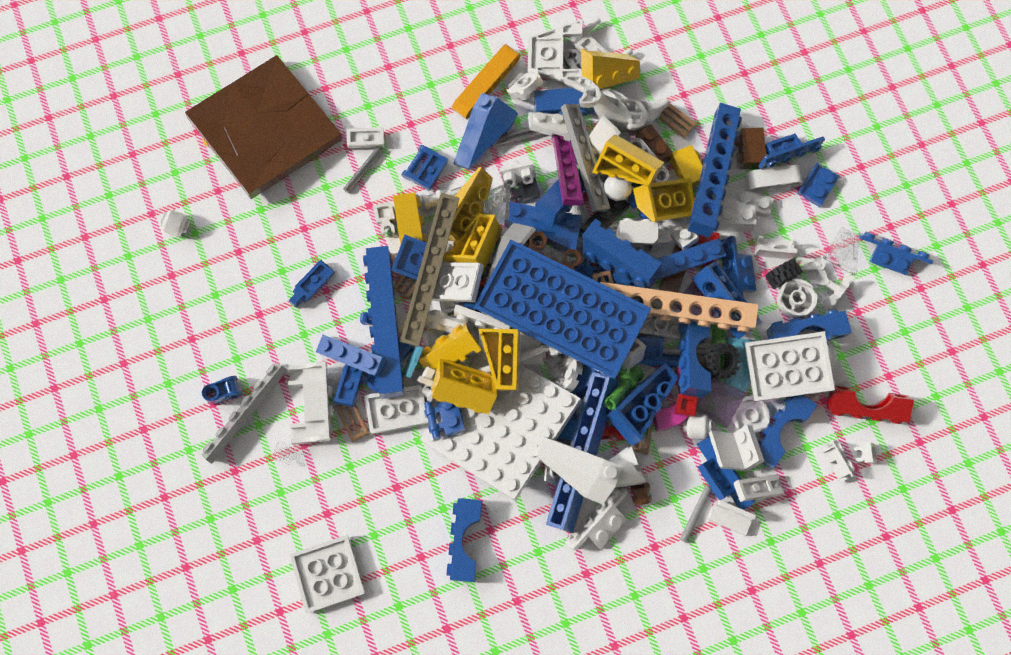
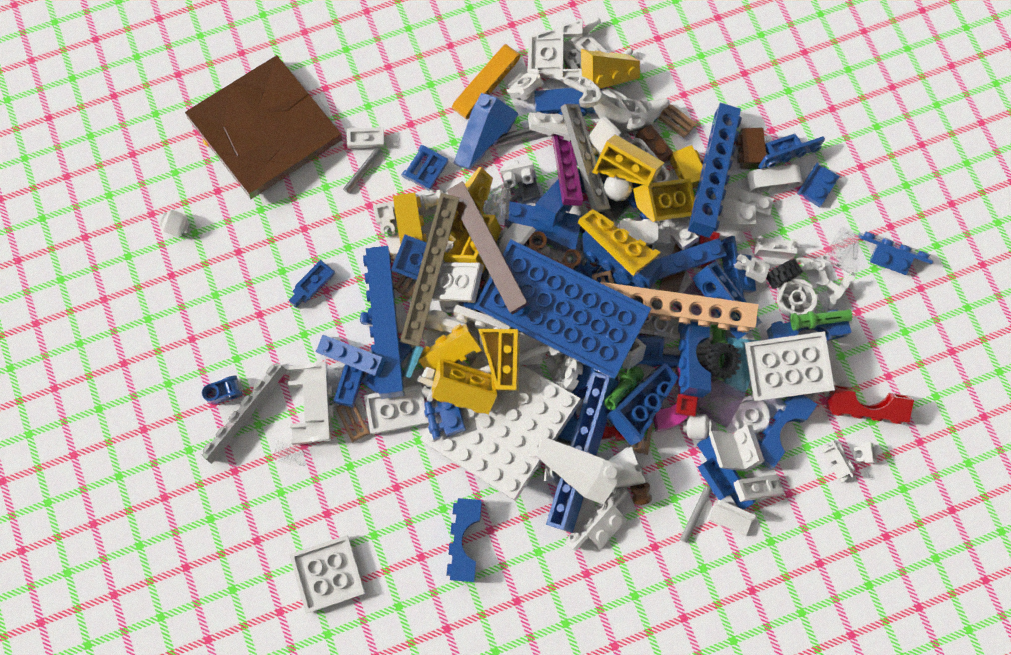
none -> tile [447,181,529,315]
none -> yellow wing [578,209,661,276]
none -> white plate [734,254,770,283]
none -> bright green pin [790,309,853,331]

